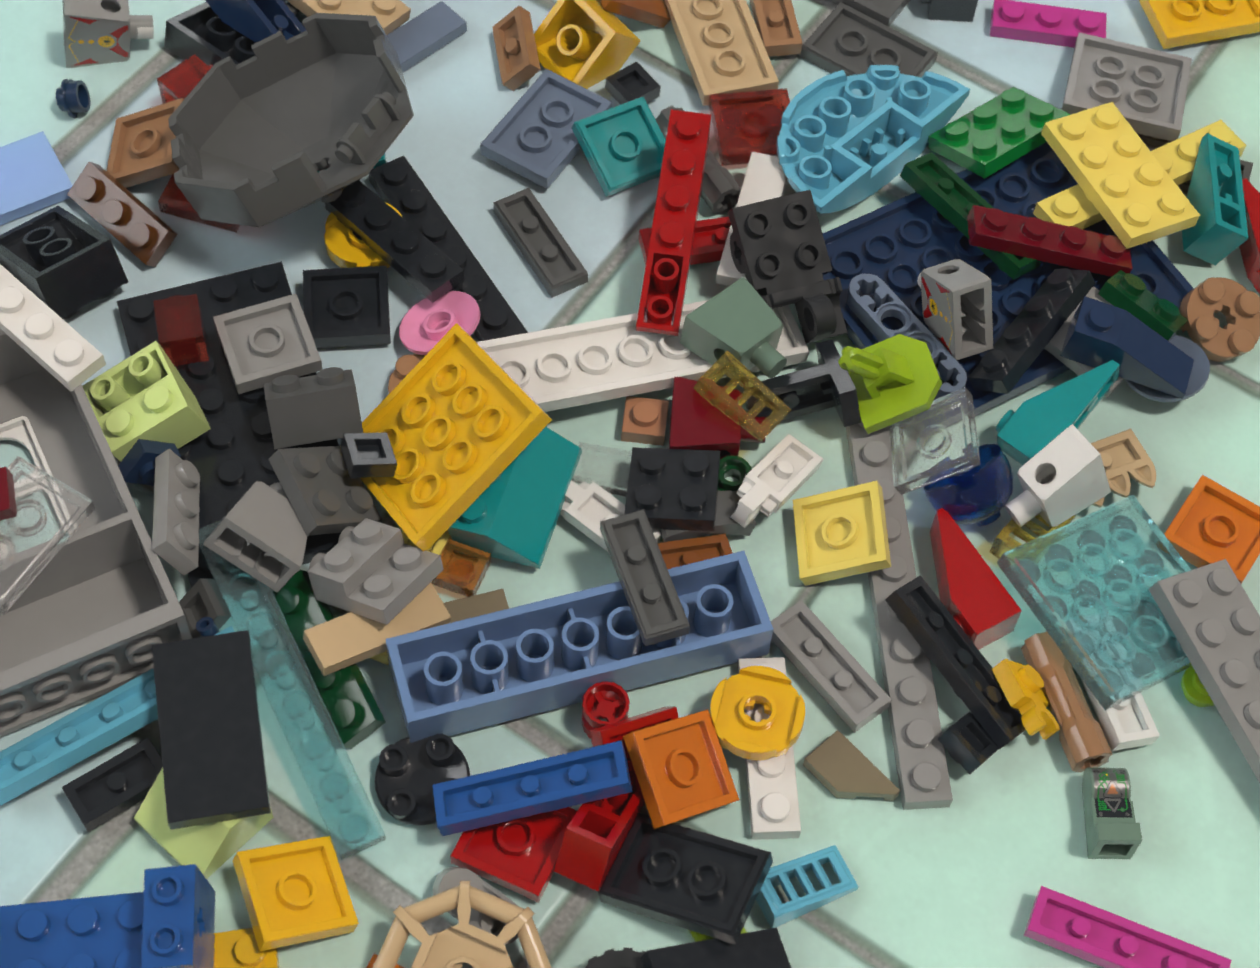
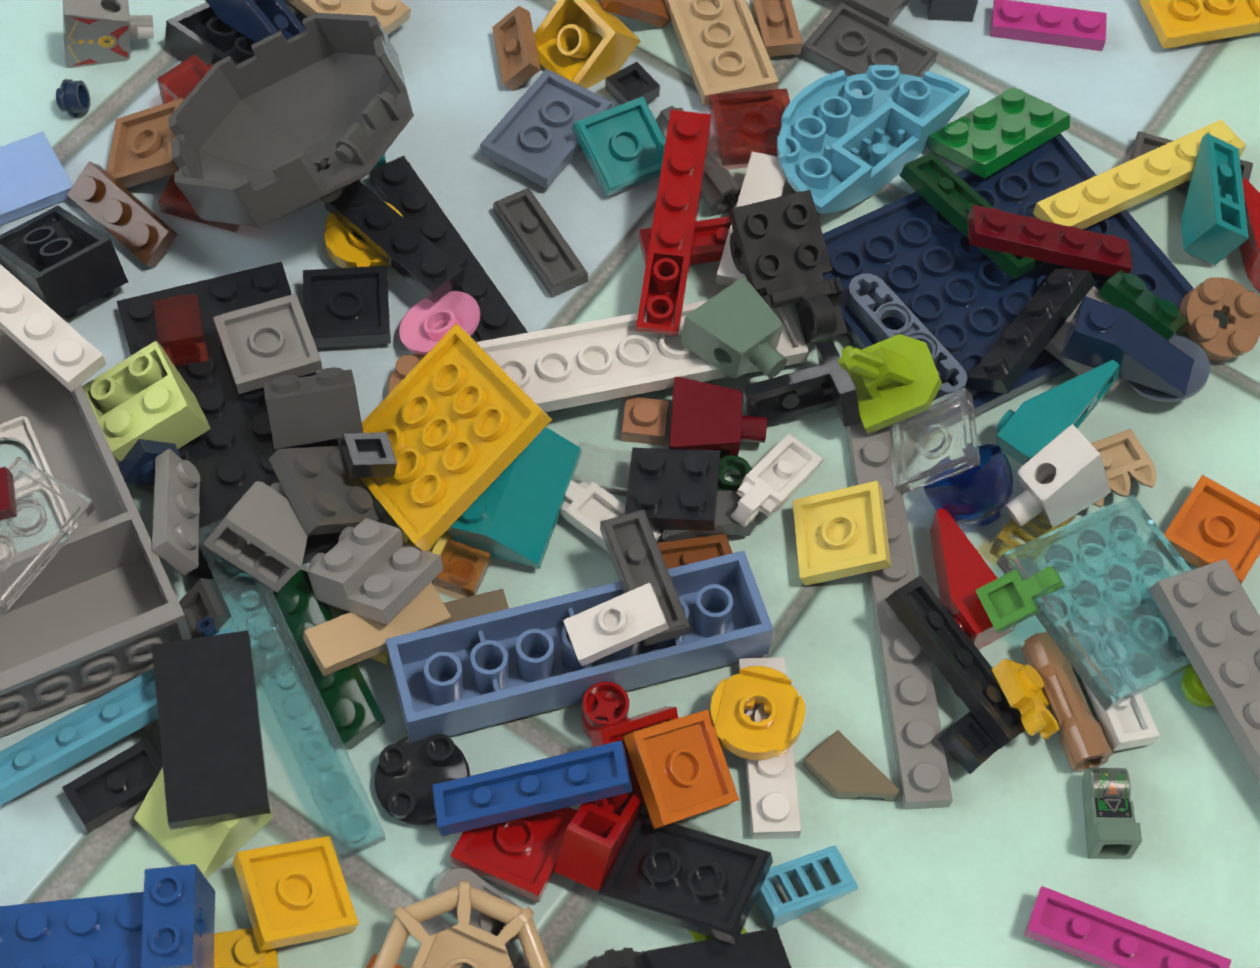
sand blue tile [387,1,467,72] -> none
clear yellow slope [693,350,791,442] -> none
light grey plate [771,600,892,733] -> none
light grey torso [917,259,993,360] -> none
light yellow plate [1041,102,1200,249] -> none
light grey plate [1061,32,1192,141] -> none
none -> white plate [563,583,670,666]
none -> bright green plate [975,566,1065,633]

